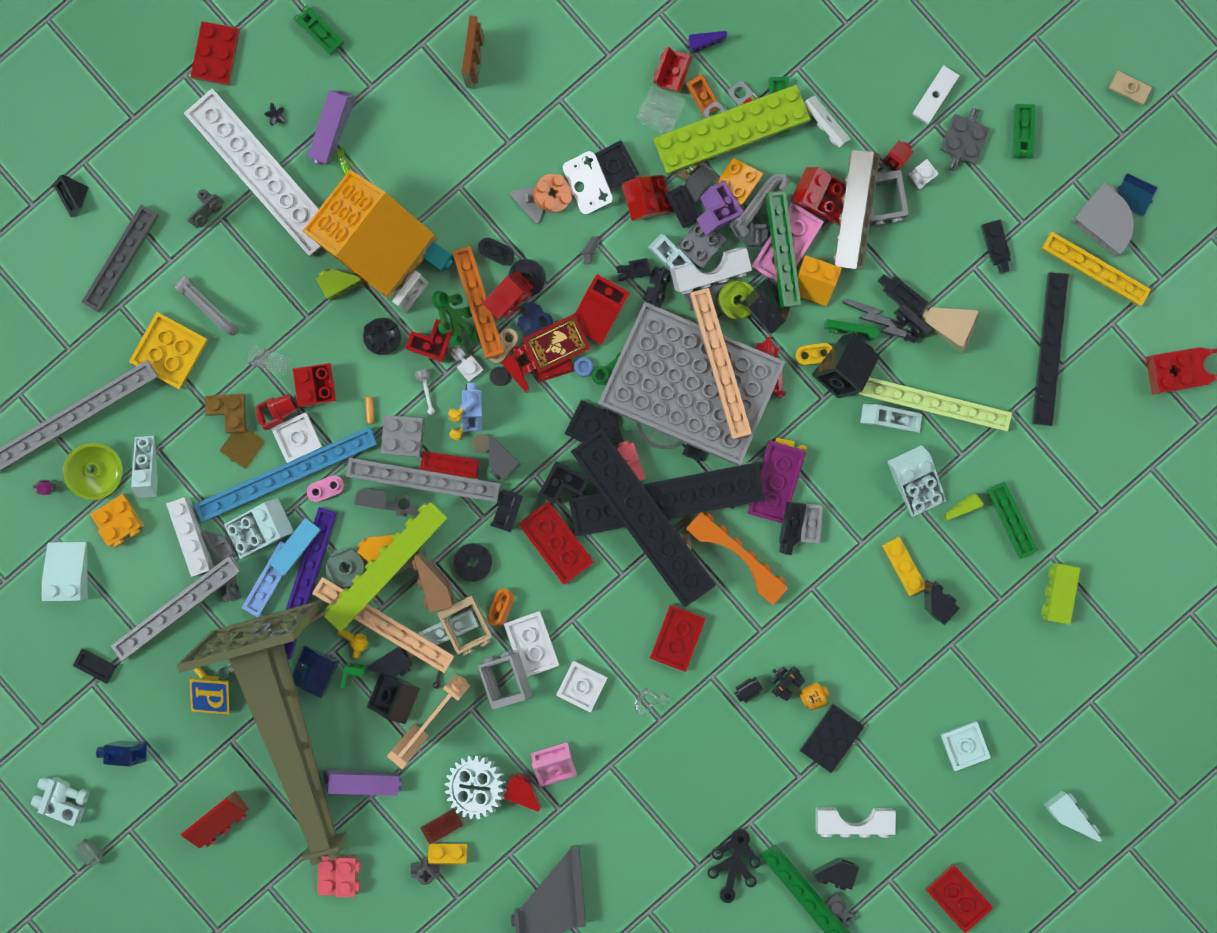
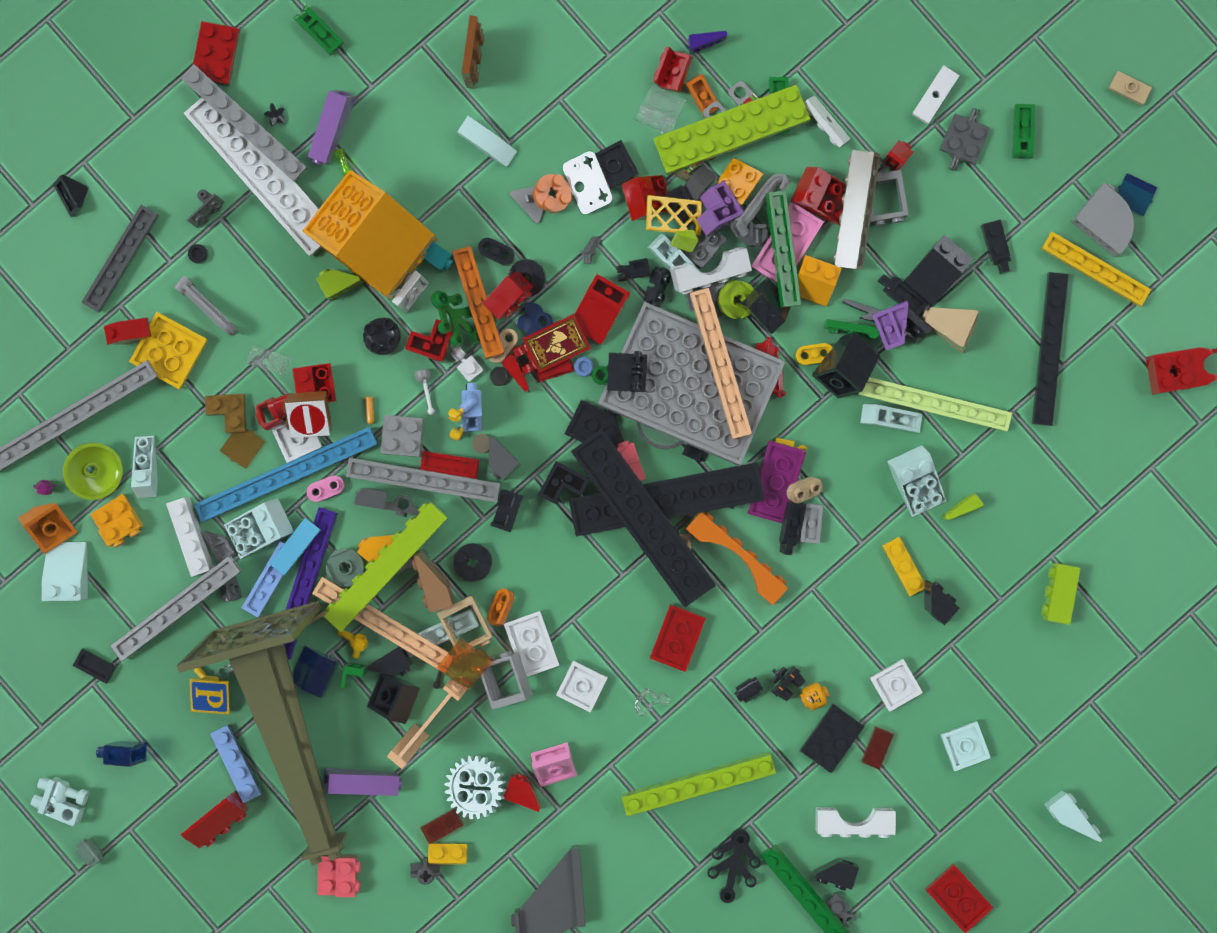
red plate [518,501,594,585] -> none
white brick [908,159,938,190] -> none
green plate [986,481,1038,559] -> none
none -> orange slope [18,503,77,554]
none -> red slope [104,318,151,345]
none -> light grey plate [181,64,308,182]
none -> black tile [188,244,208,264]
none -> light blue plate [210,725,262,803]
none -> piece [283,391,332,438]
none -> clear orange slope [437,638,493,688]
none -> light aqua slope [457,116,517,168]
none -> black hinge [607,351,647,393]
none -> lime brick [621,752,776,816]
none -> yellow window [646,195,702,236]
none -> lime slope [670,230,698,252]
none -> tan plate [787,476,822,503]
none -> clear red plate [861,726,894,770]
none -> white plate [869,659,923,712]
none -> medium lavender wing [872,300,908,350]
none -> black slope [903,234,974,307]

